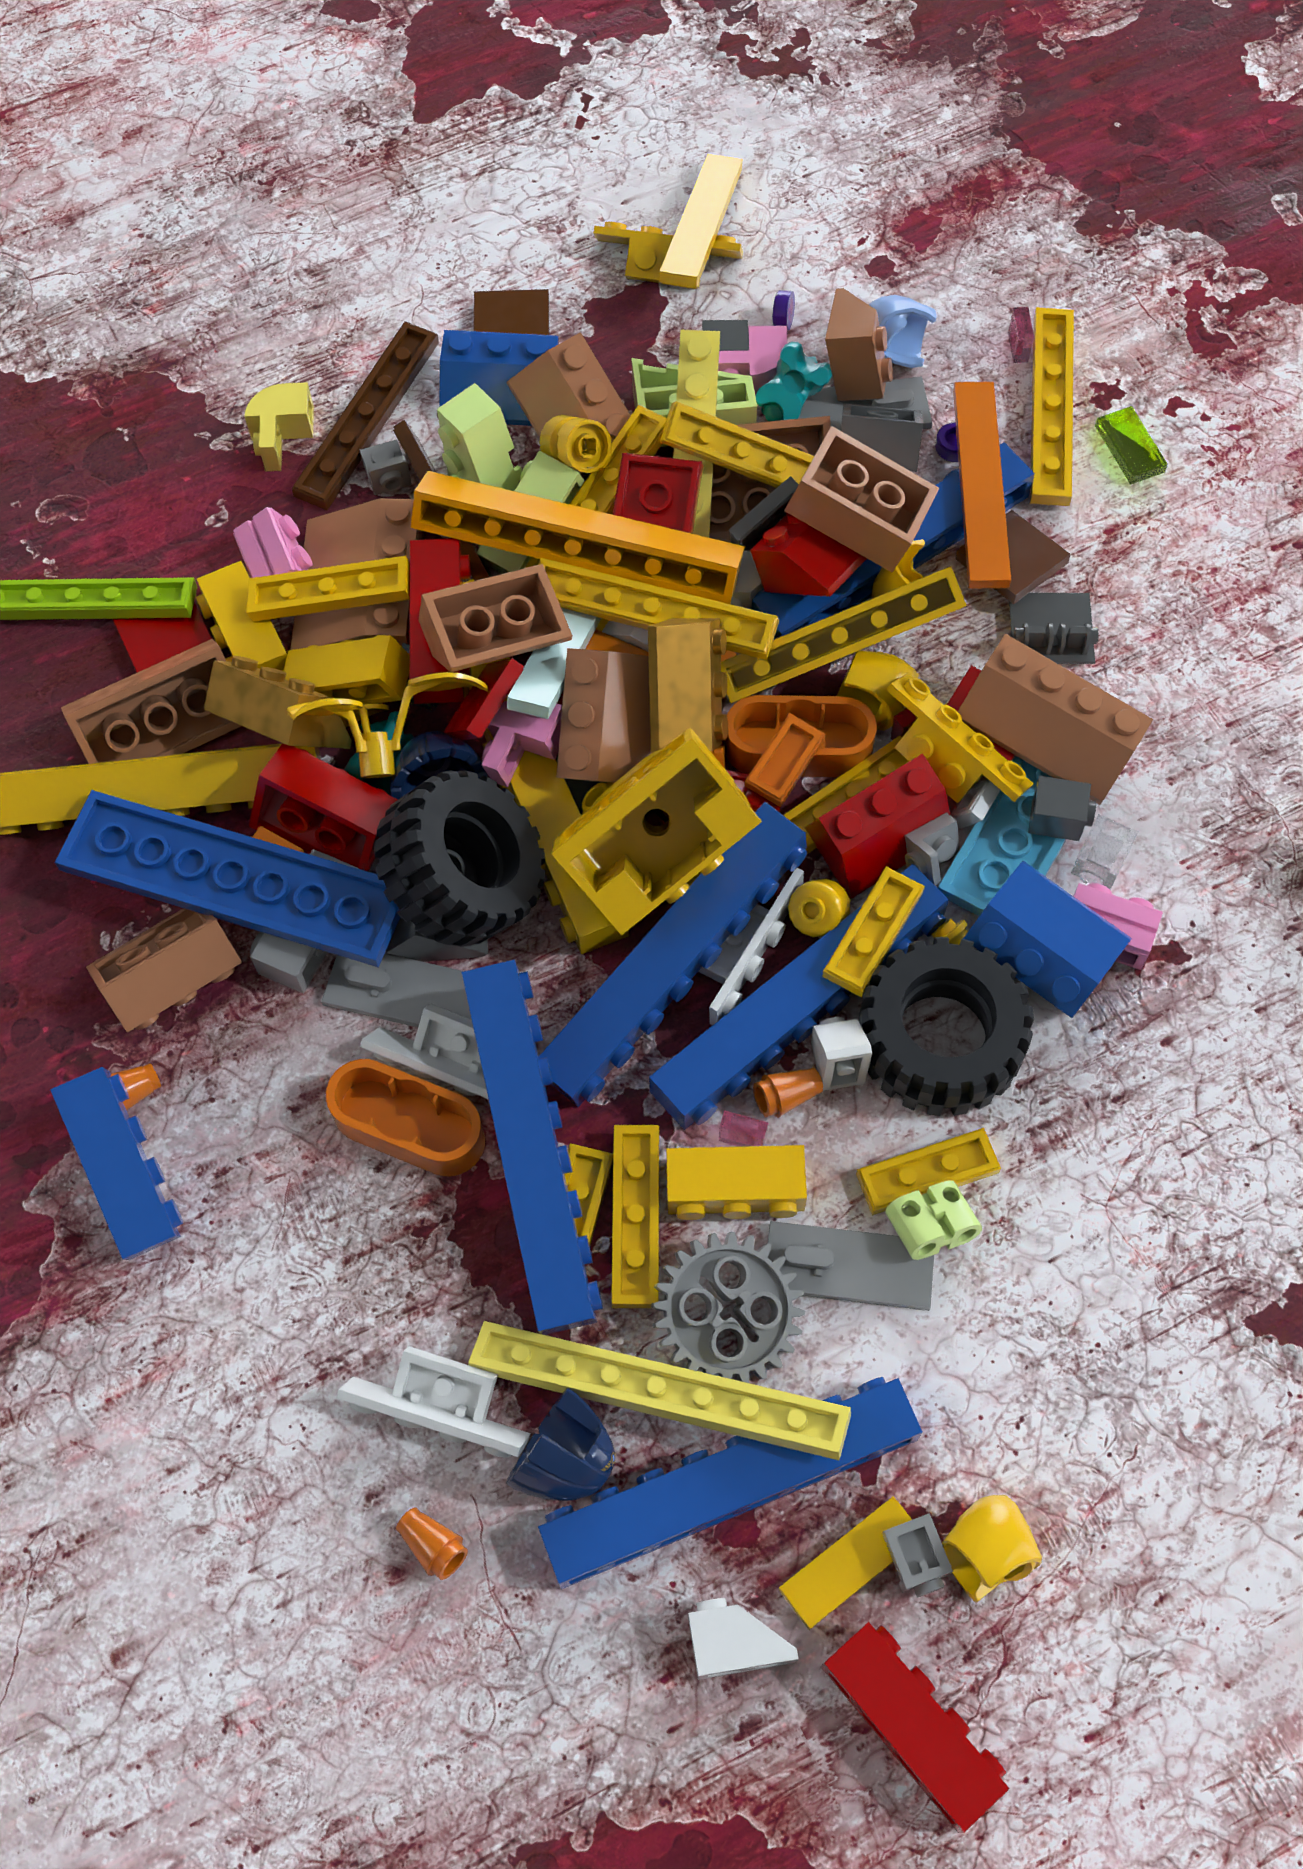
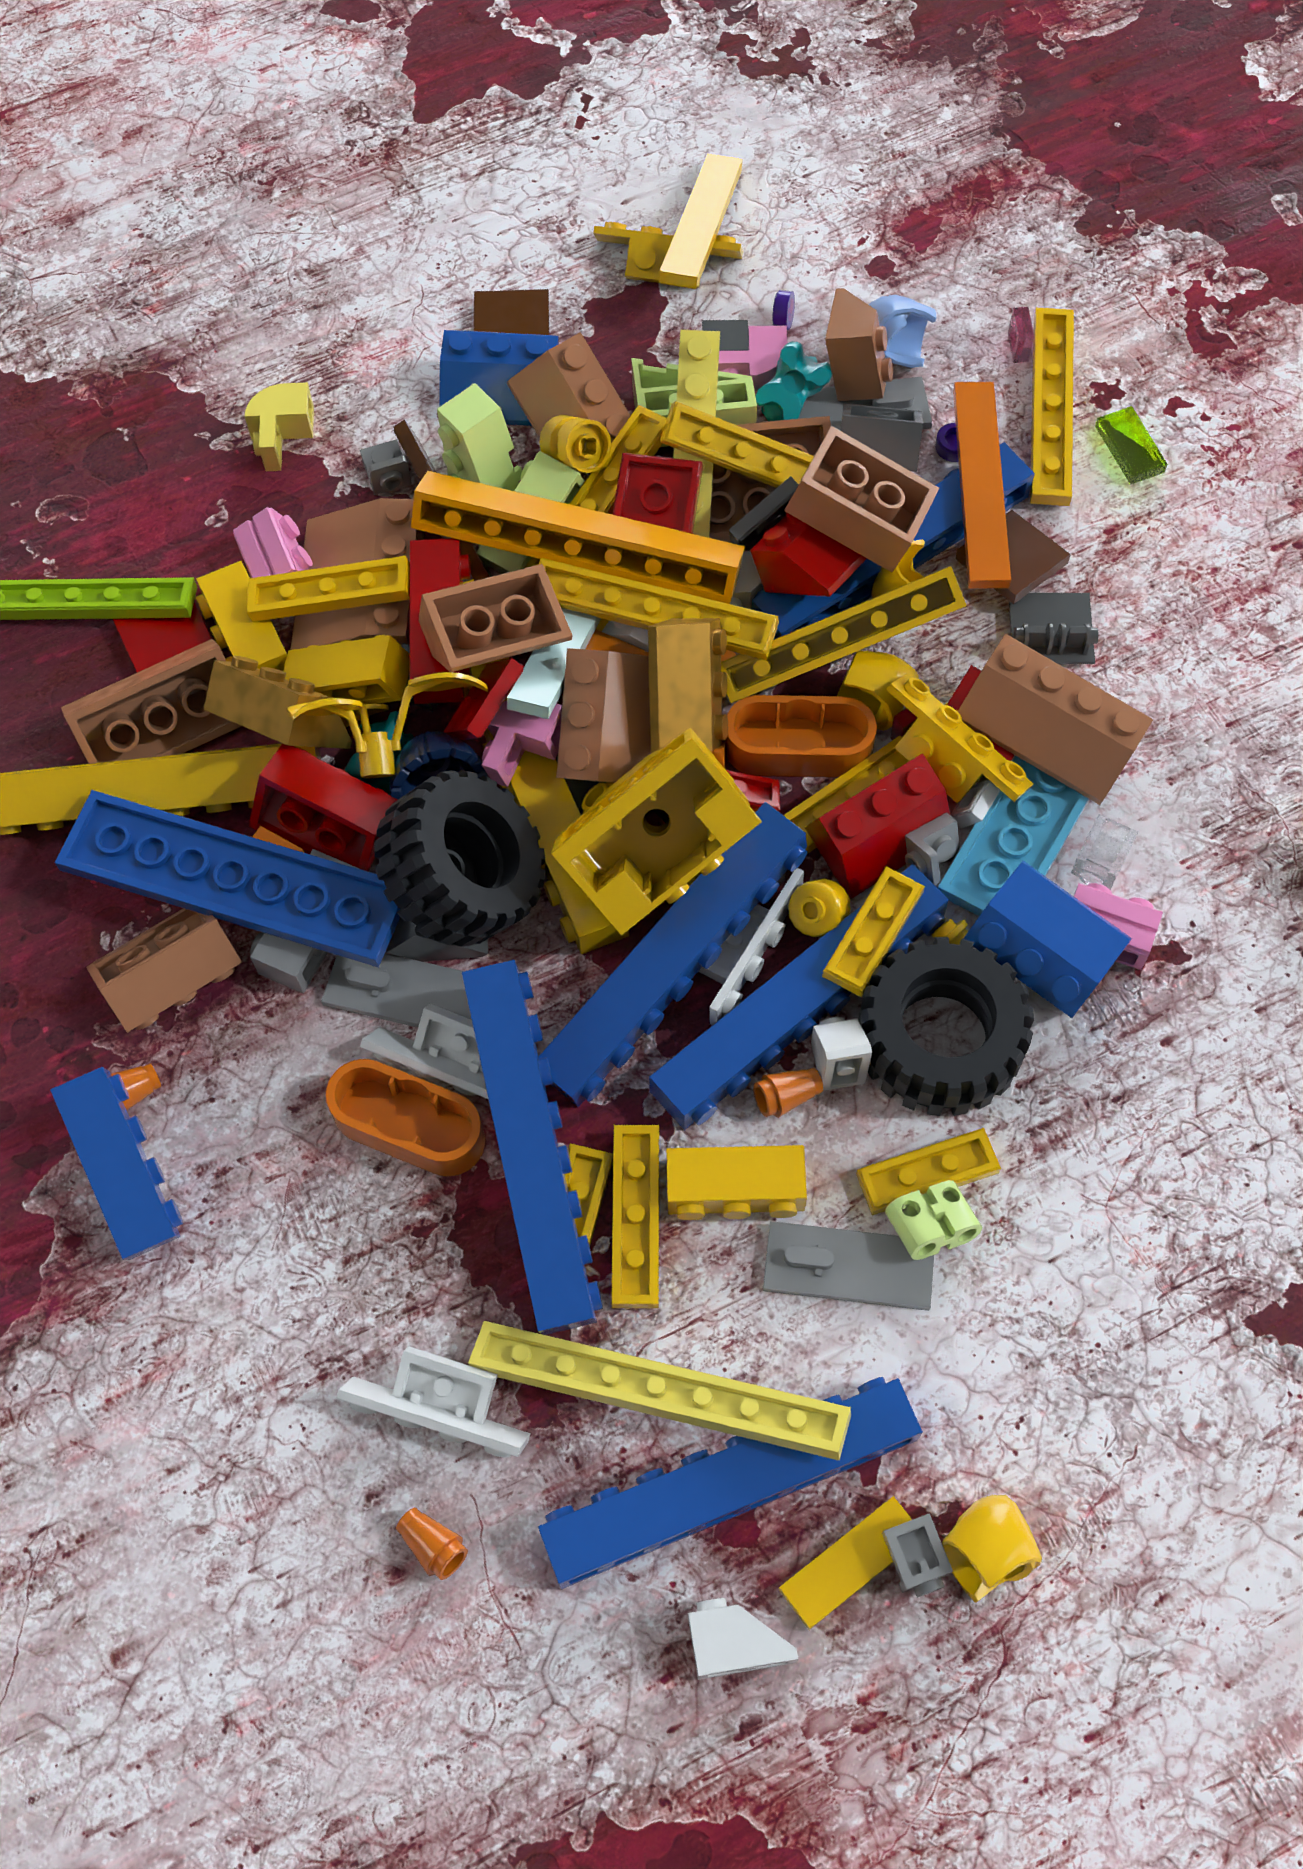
reddish brown tile [292,321,439,511] -> none
dark blue hair [506,1388,616,1501] -> none
light grey gear [651,1232,805,1383] -> none
clear pink tile [719,1110,768,1147] -> none
orange tile [744,713,826,807] -> none
red brick [821,1622,1010,1833] -> none
dark grey brick [1028,776,1096,841] -> none

